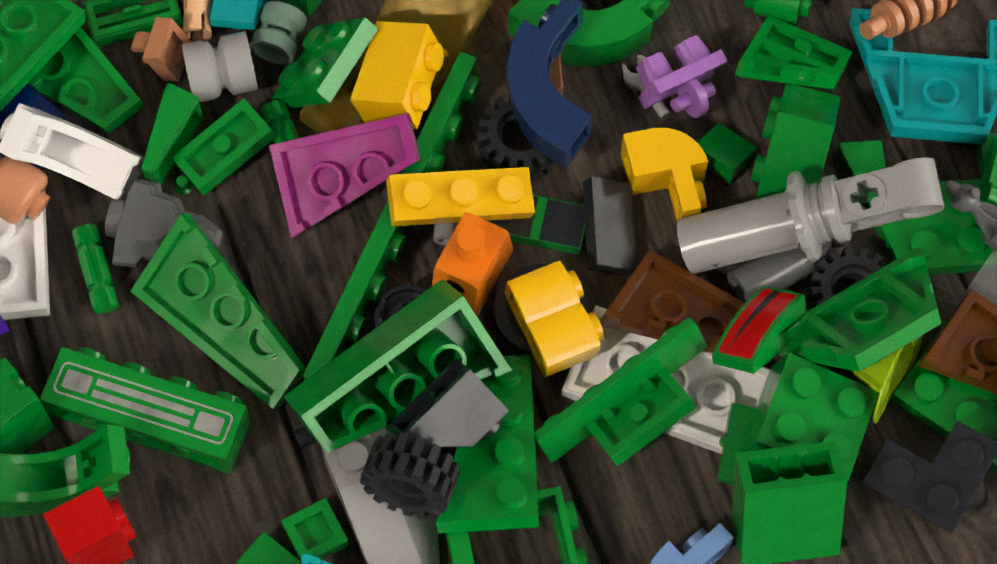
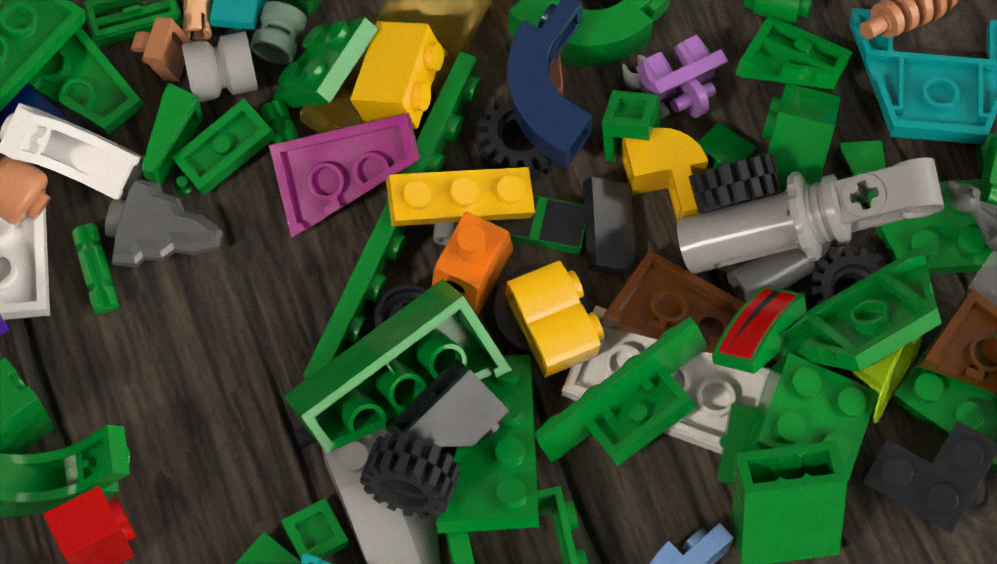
green brick [40,347,251,474] -> none
green wing [130,214,306,409] -> none
none -> green panel [602,90,661,162]
none -> black tyre [689,153,783,214]

